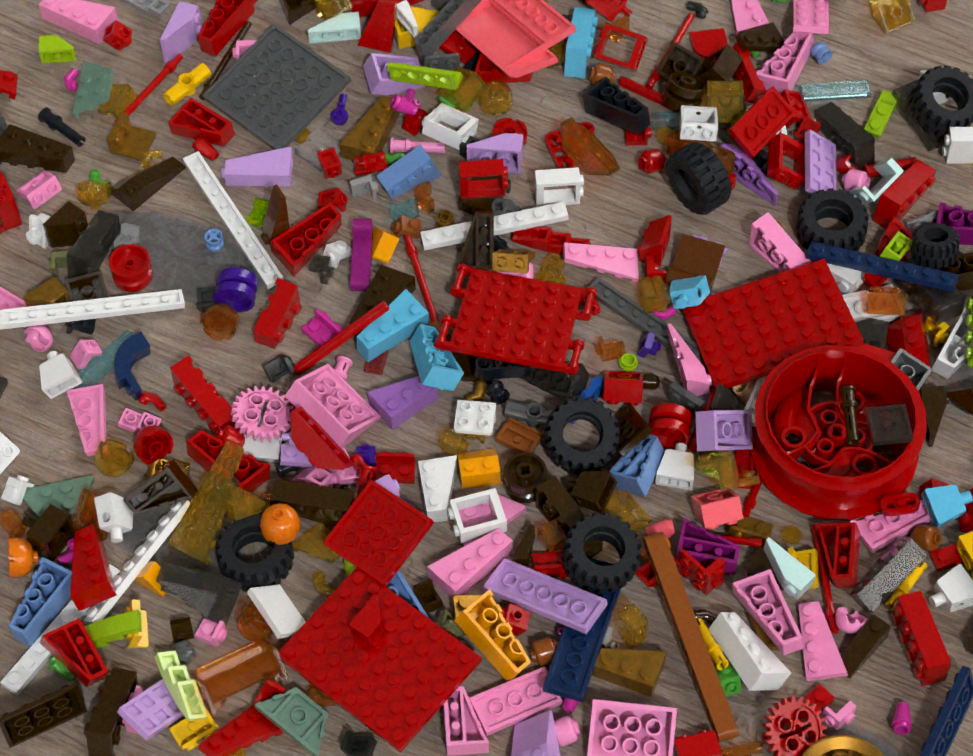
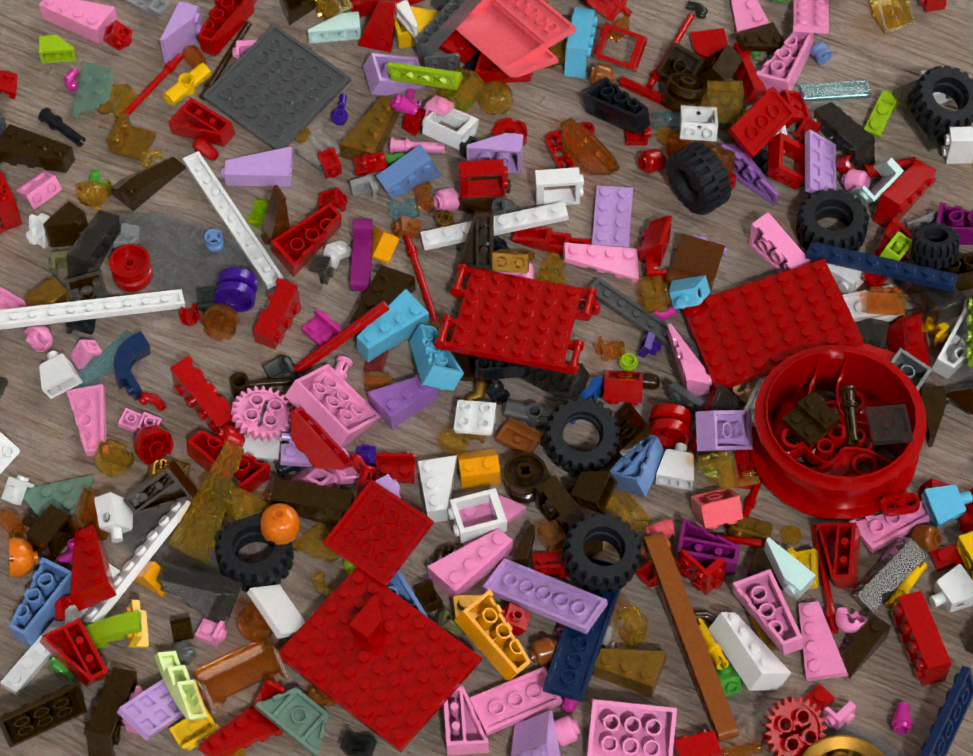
none -> red arm [55,594,74,622]
none -> red arm [179,303,200,327]
none -> clear orange brick [182,45,207,69]
none -> dark brown piece [230,372,301,397]
none -> clear orange brick [364,371,393,390]
none -> bright pink bracket [425,95,454,117]
none -> dark brown arm [431,545,456,564]
none -> bright pink head [433,188,460,212]
none -> lavender plate [592,185,633,248]
none -> dark brown plate [781,392,840,448]

